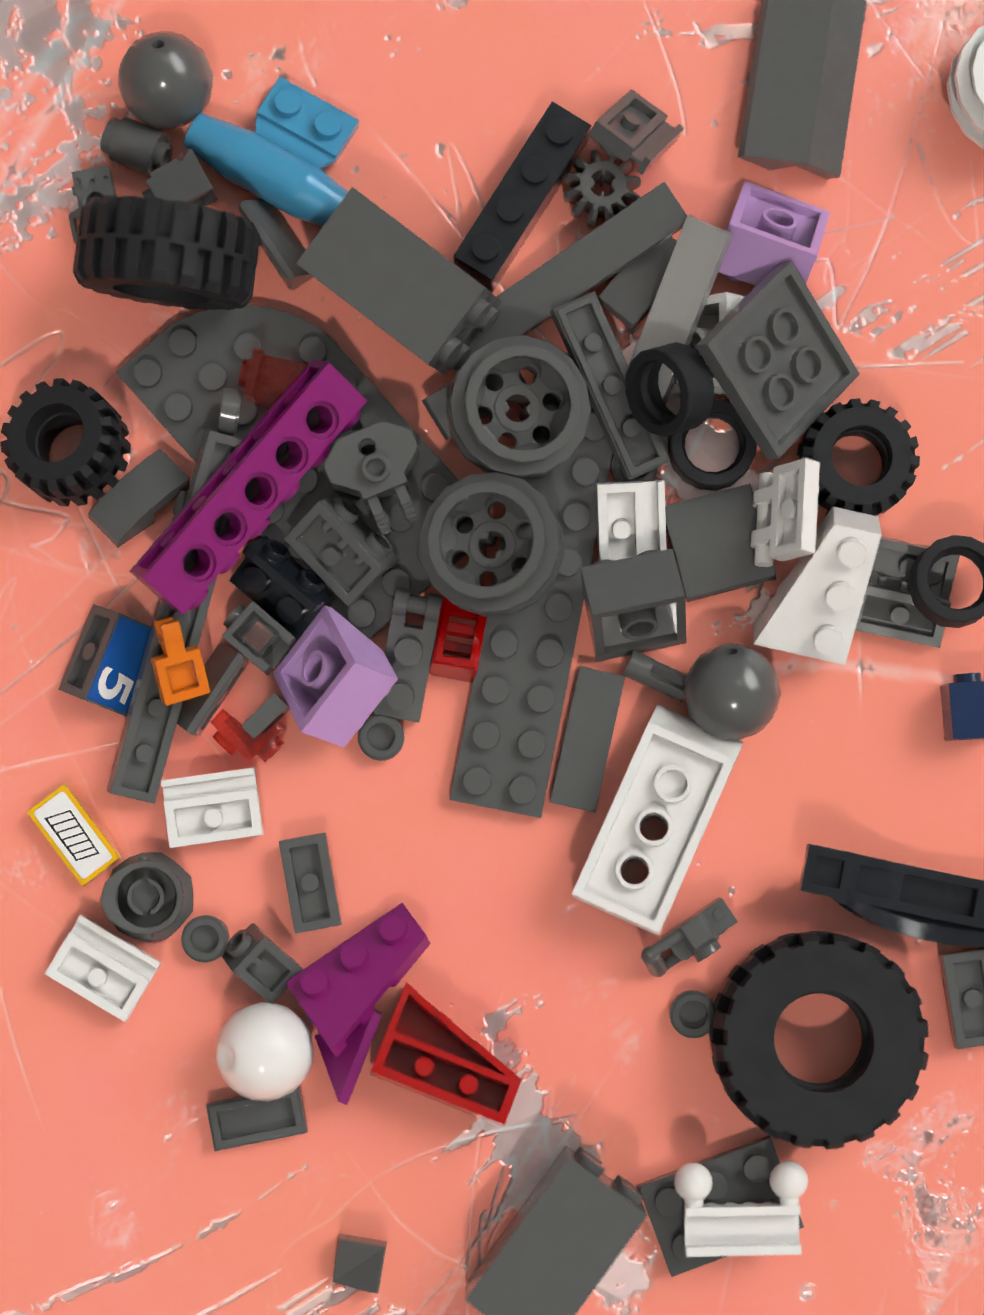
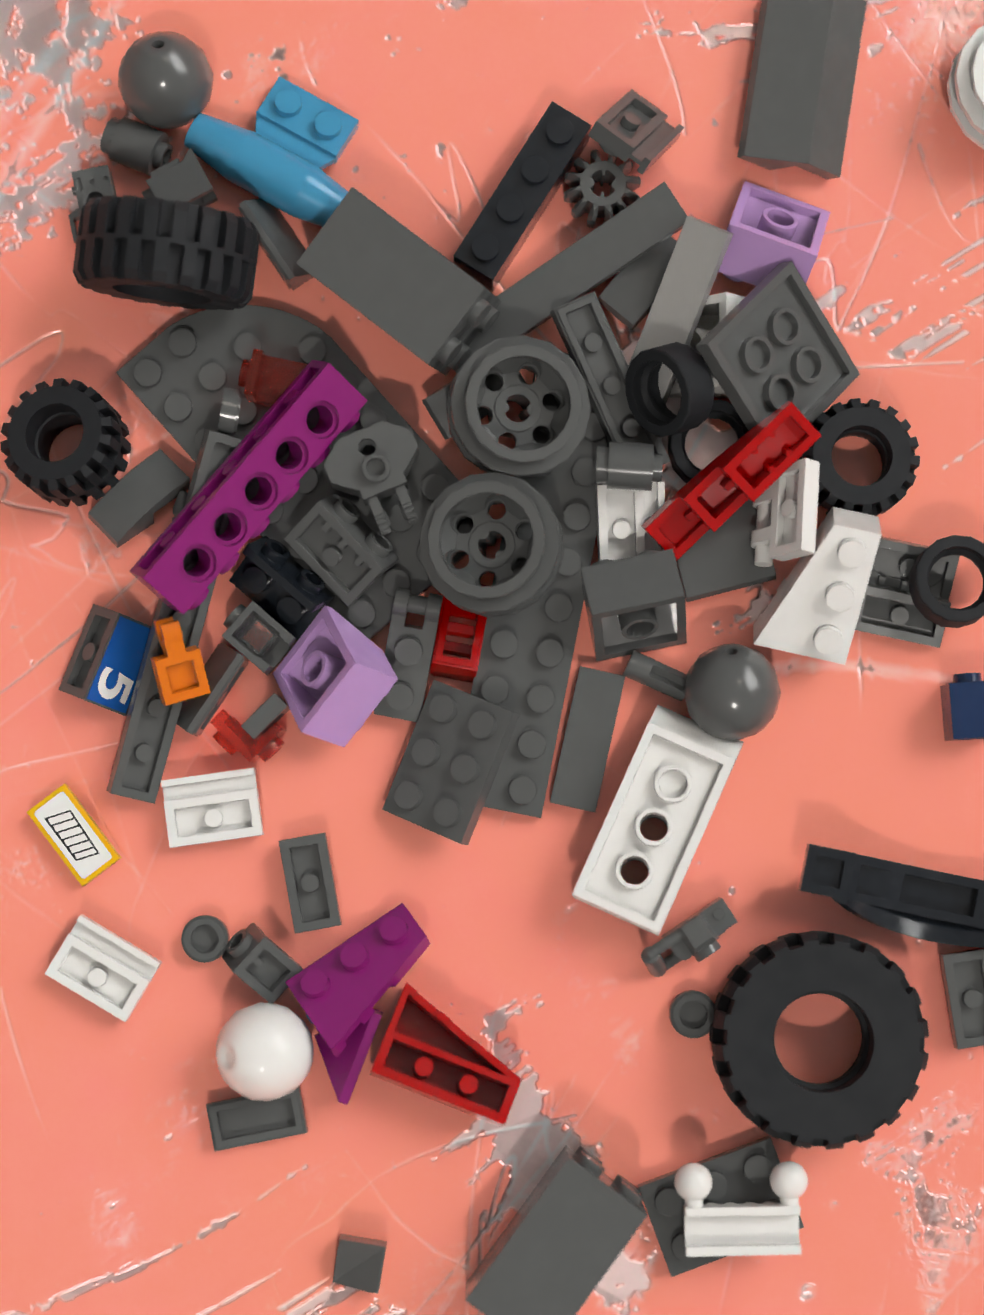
dark grey hat [100,852,193,942] -> none
dark grey tile [358,714,405,761] -> none
none -> dark grey plate [382,680,520,845]
none -> dark grey brick [595,442,663,491]
none -> red slope [641,401,822,561]

